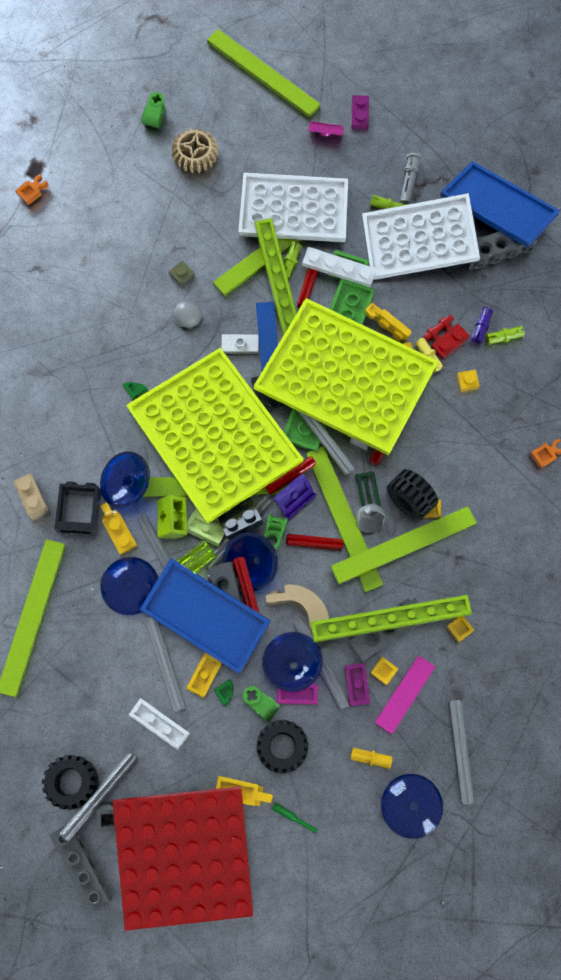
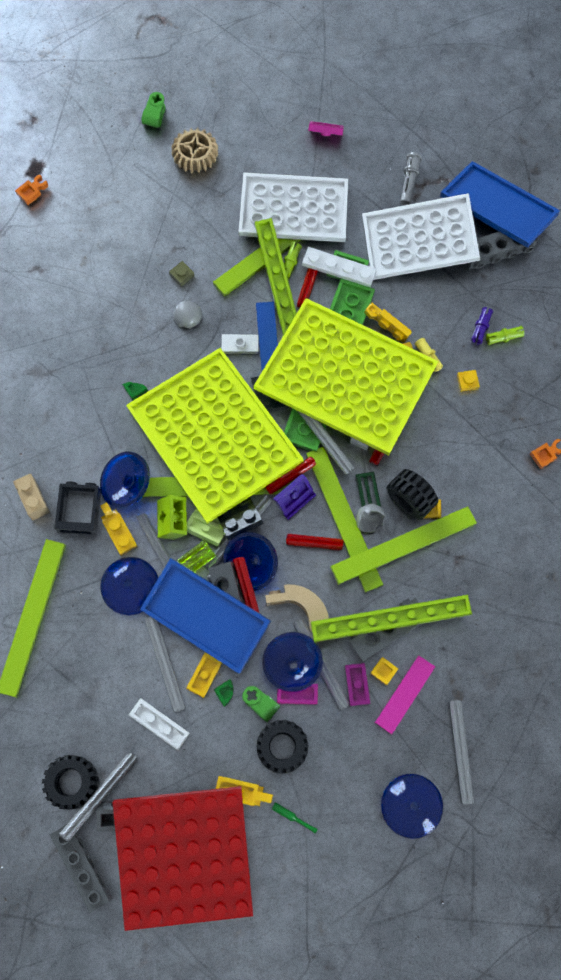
lime tile [207,29,320,118] -> none
bright green piece [263,514,288,553] -> none
magenta plate [351,95,369,129] -> none
yellow axle [351,748,393,769] -> none
lime pin [370,194,404,209] -> none
red plate [422,315,470,360] -> none
yellow plate [446,617,475,643] -> none

